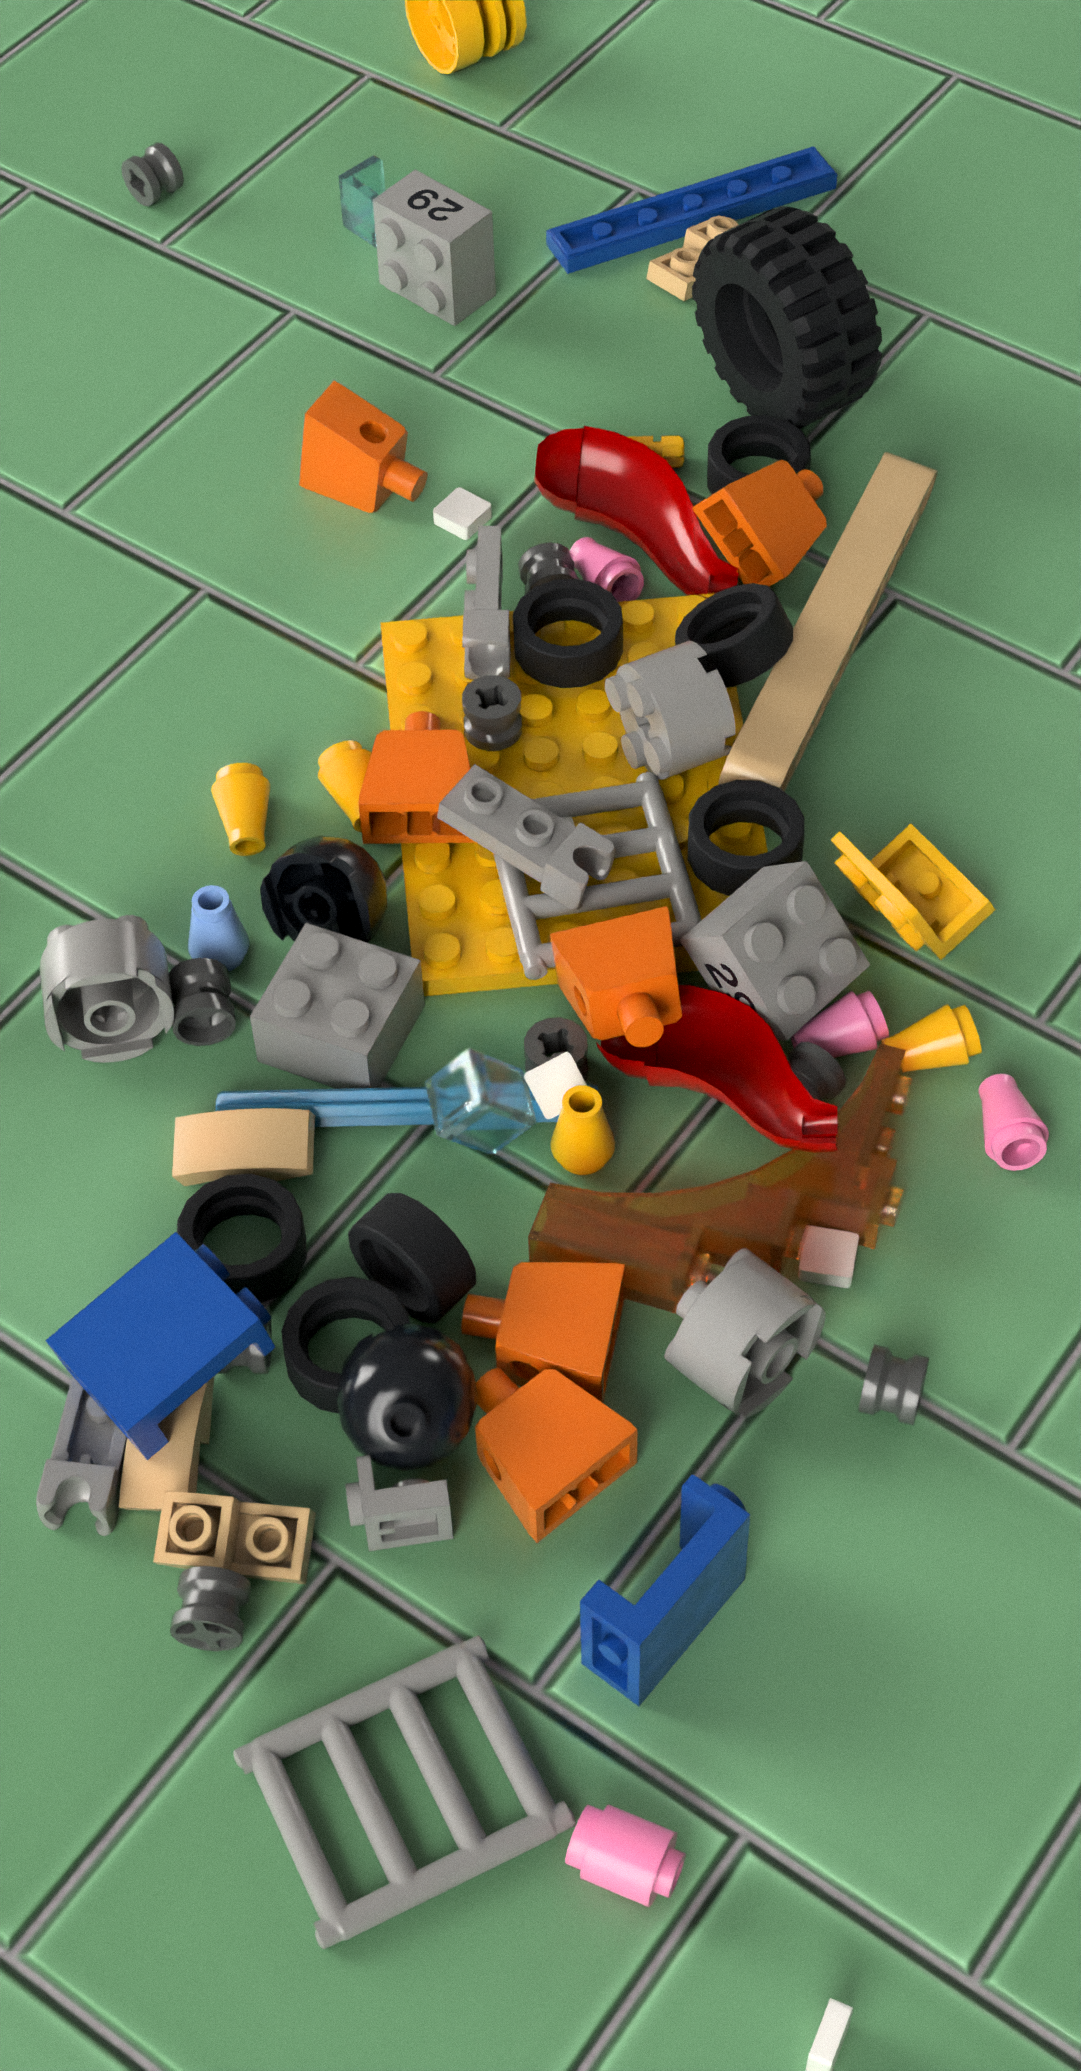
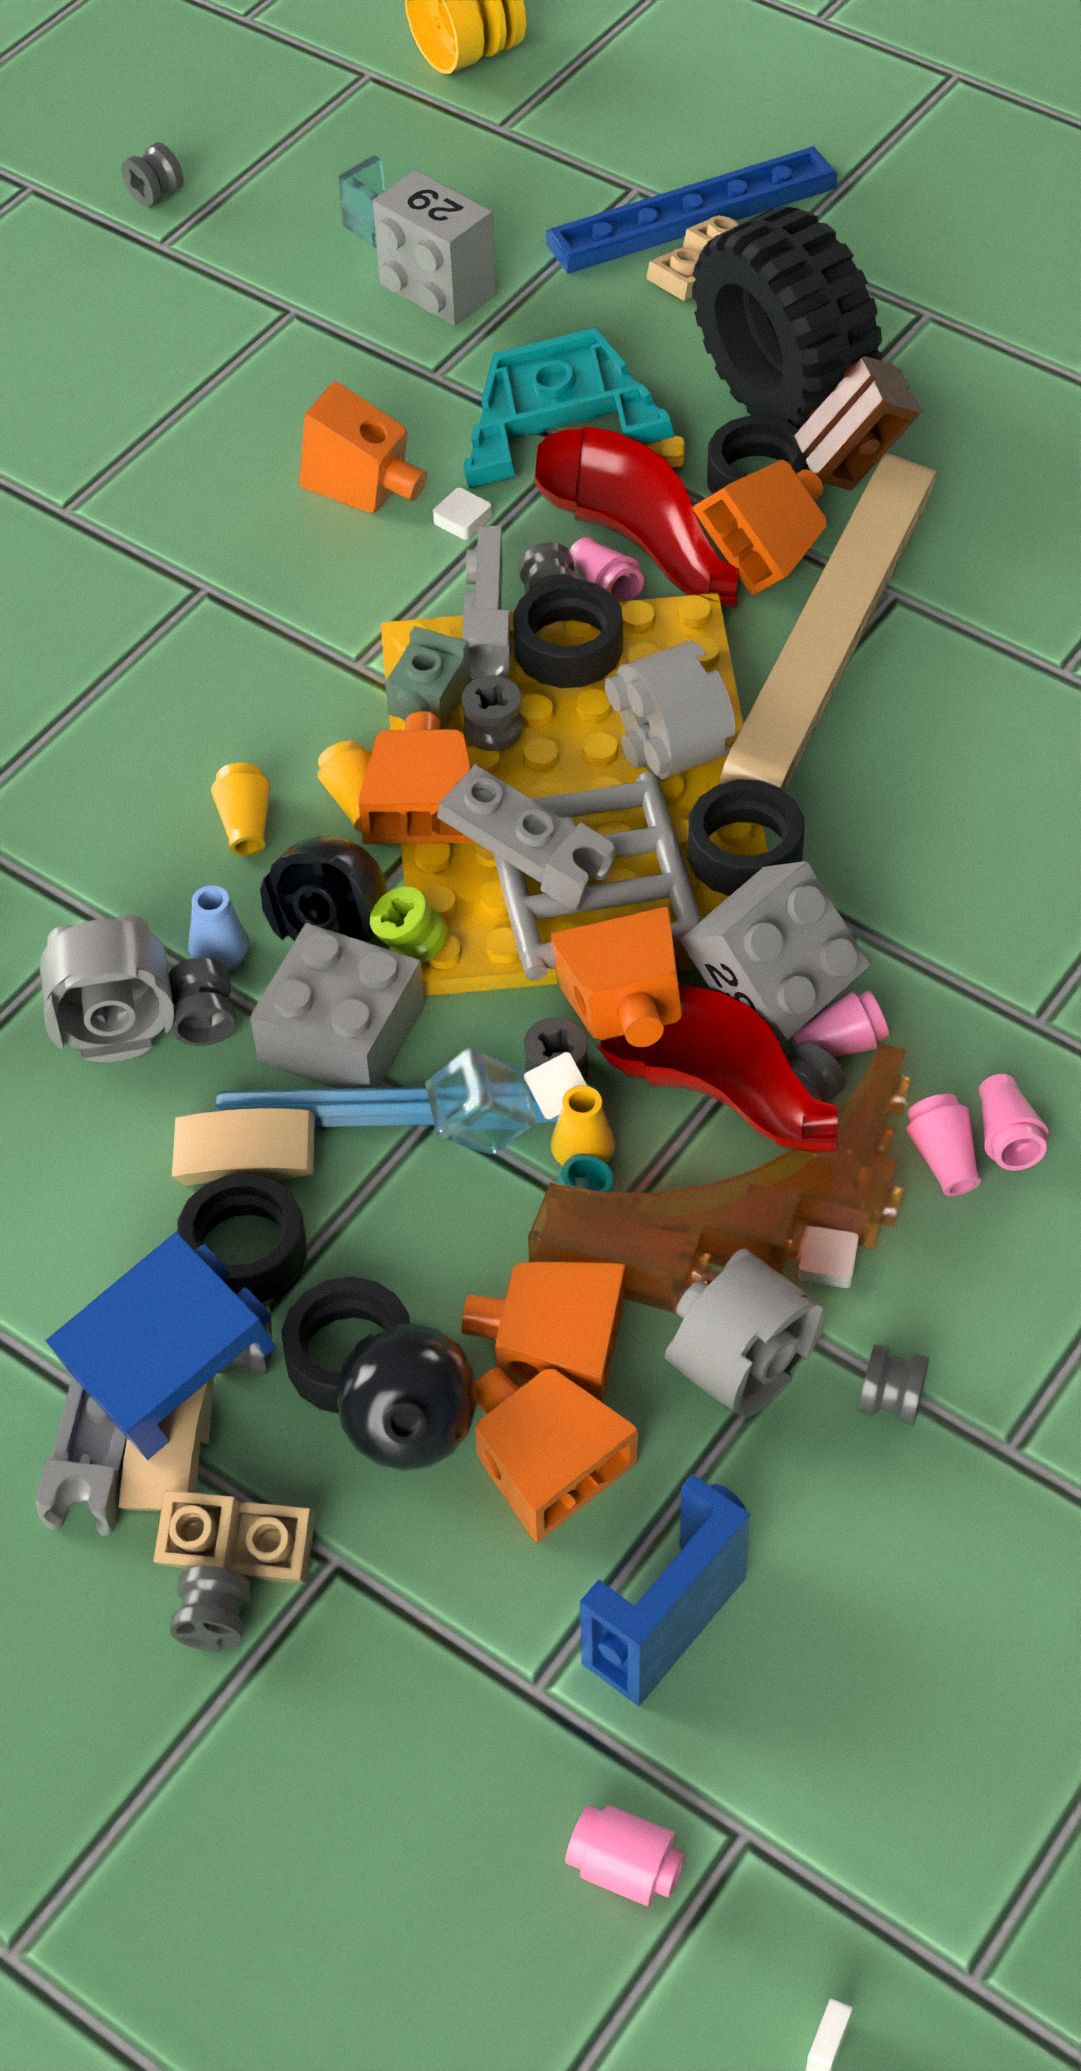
light grey bar [233,1636,576,1949] -> none
light grey bracket [345,1455,454,1551] -> none
black tyre [348,1193,476,1323] -> none
black tyre [675,583,793,688] -> none
yellow bracket [830,823,996,960] -> none
yellow cone [881,1004,982,1076] -> none
none -> lime wheel [370,886,448,963]
none -> sand green brick [385,626,470,730]
none -> teal wing [463,327,674,489]
none -> teal hinge [557,1154,613,1212]
none -> reddish brown brick [794,356,923,490]
none -> bright pink cone [906,1093,981,1196]

